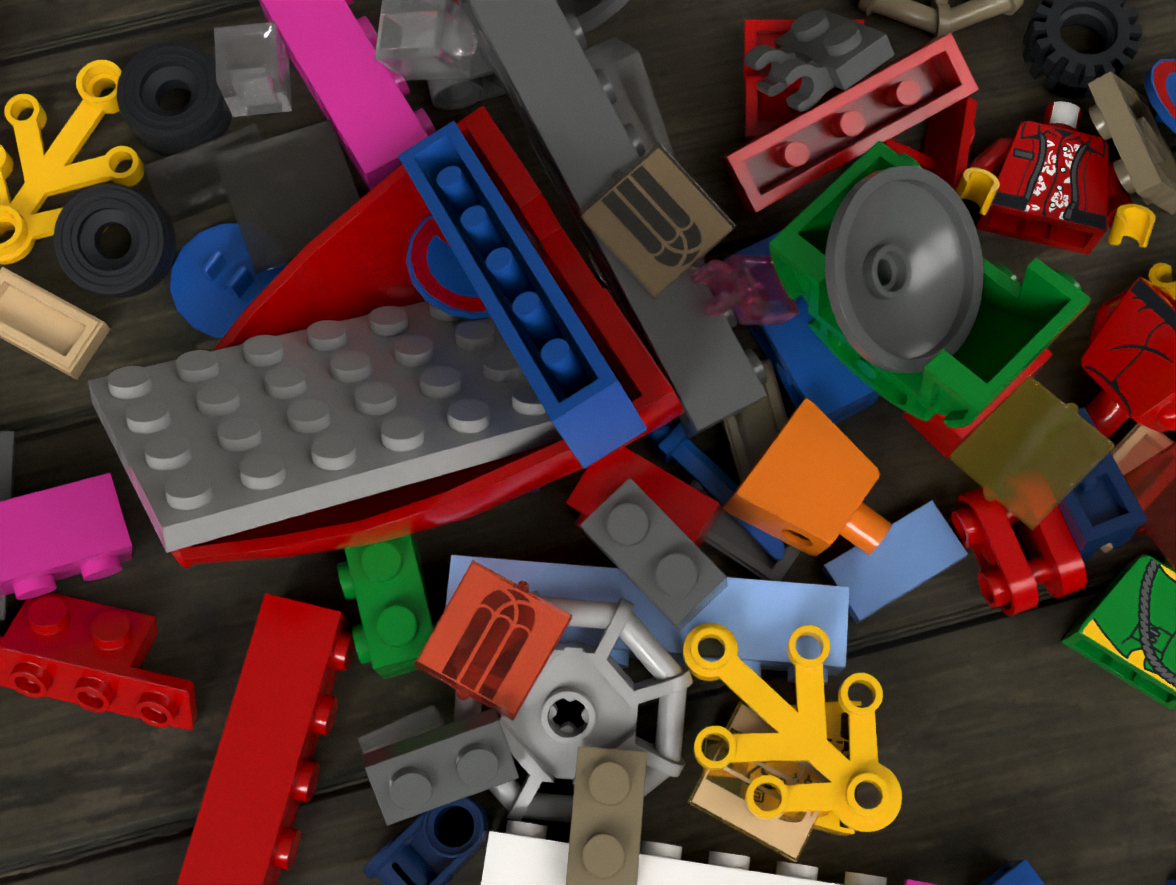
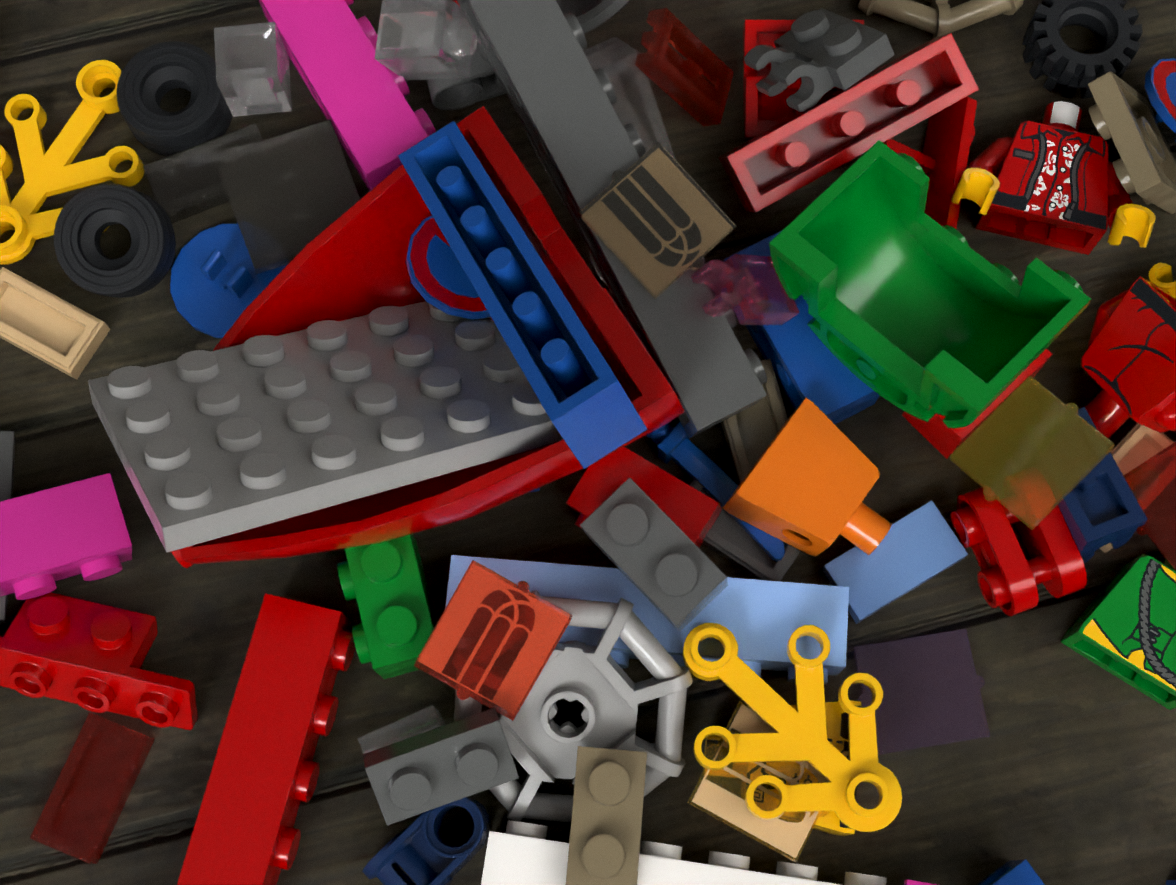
dark grey dish [825,166,983,373] -> none
none -> clear red tile [30,712,155,864]
none -> clear red tile [635,8,734,127]
none -> clear purple piece [852,629,990,755]

